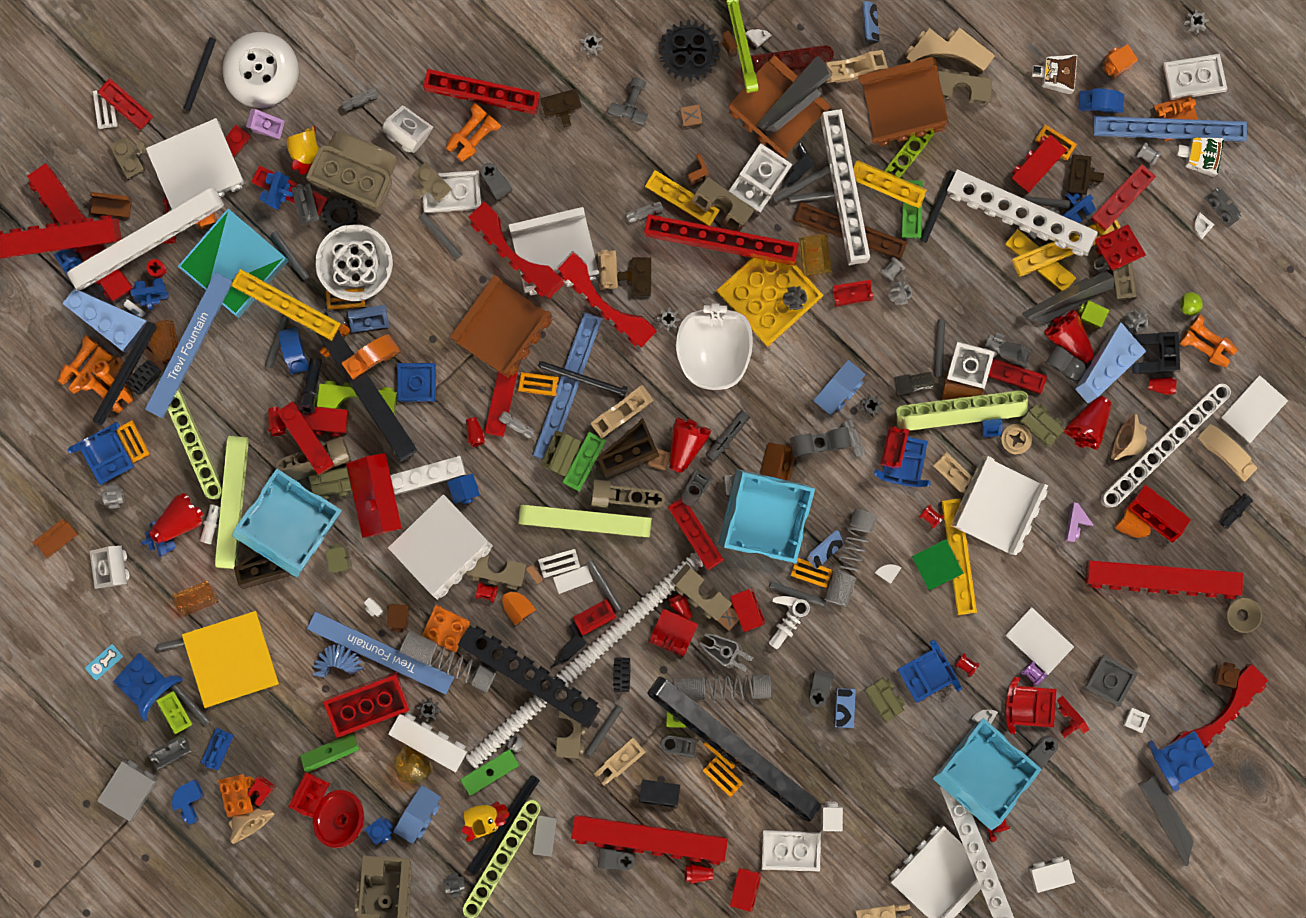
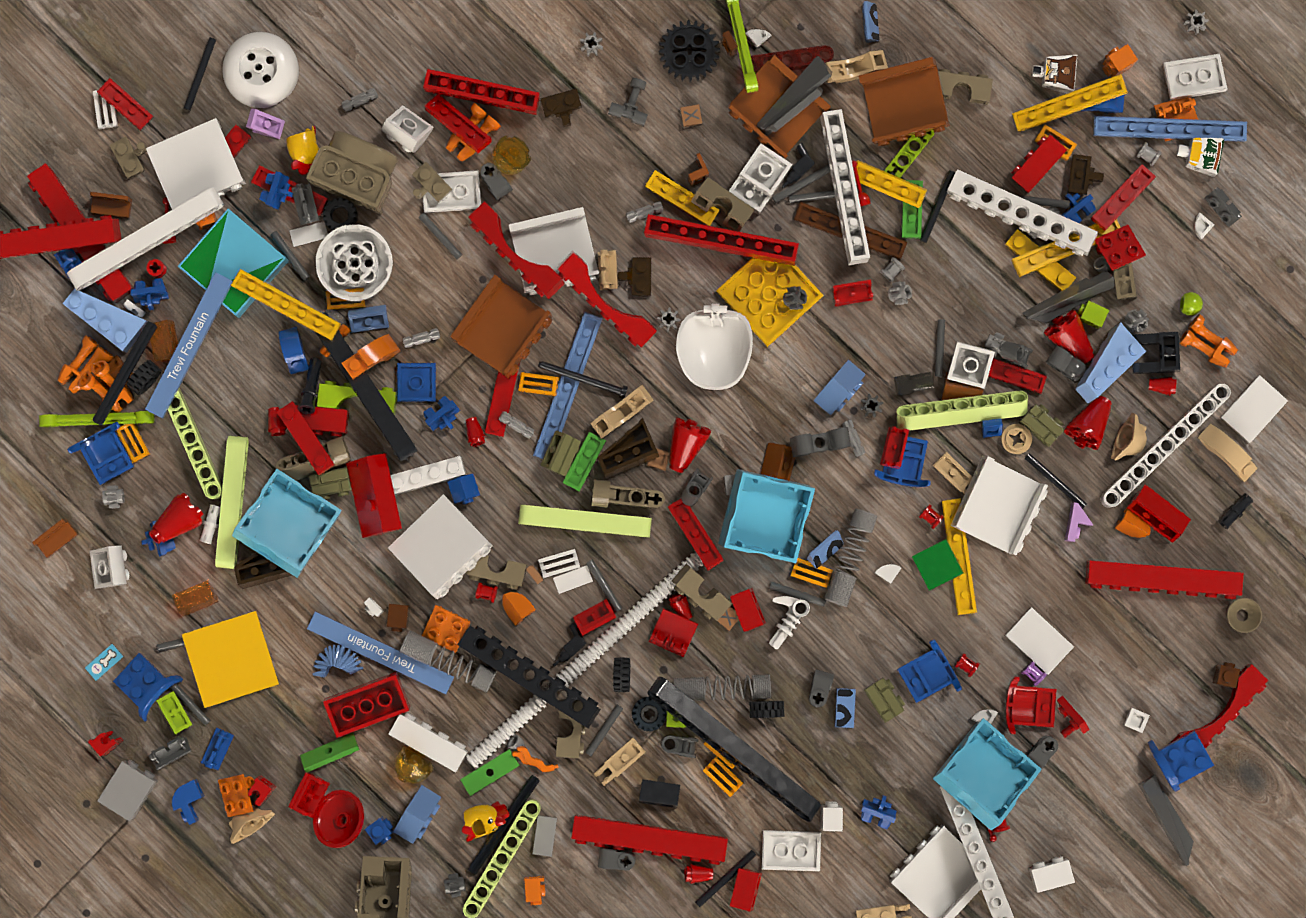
dark grey bar [265,314,290,368] -> none
olive brick [325,544,352,573] -> none
dark grey gear [417,697,441,722] -> none
light grey hinge [700,634,753,672] -> none
dark grey pin [705,410,751,462] -> none
clear yellow brick [799,234,832,276] -> none
tan arch [904,27,995,74] -> none
dark grey plate [1085,654,1138,707] -> none
none -> lime piece [39,411,155,427]
none -> red hinge [88,731,124,757]
none -> white sticker [289,221,328,247]
none -> light grey axle [403,328,440,348]
none -> blue hips [423,396,461,431]
none -> red plate [424,94,492,153]
none -> clear yellow cylinder [492,136,531,175]
none -> orange hair [512,746,558,772]
none -> orange brick [525,876,545,905]
none -> black bush [632,697,667,732]
none -> black bar [695,850,757,907]
none -> black tyre [749,701,785,718]
none -> red hinge [852,160,871,206]
none -> blue hips [861,795,897,829]
none -> yellow tile [1012,74,1128,132]
none -> black bar [1024,453,1087,509]

